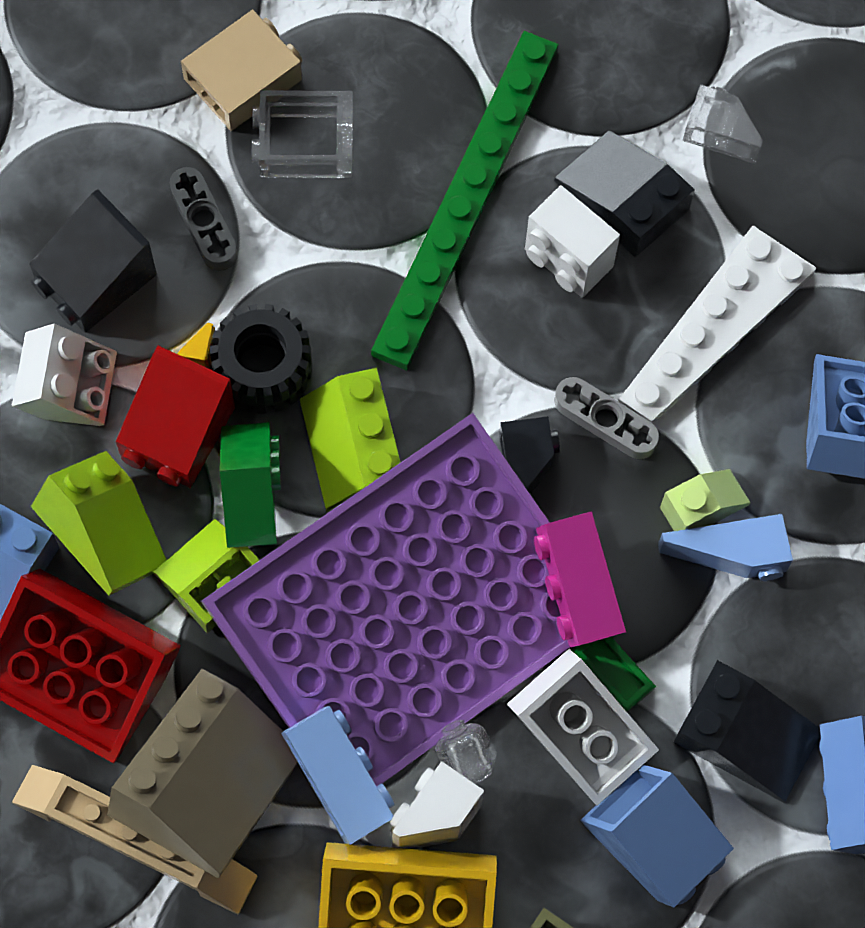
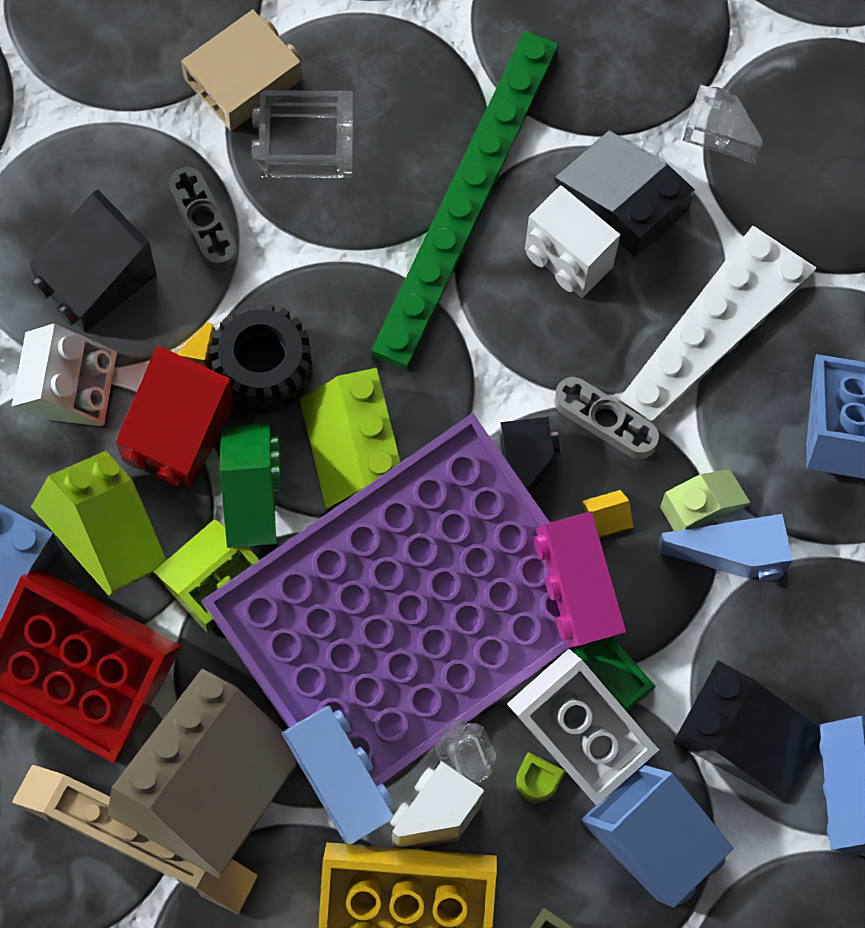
none -> lime tile [516,752,565,803]
none -> yellow slope [582,490,633,538]

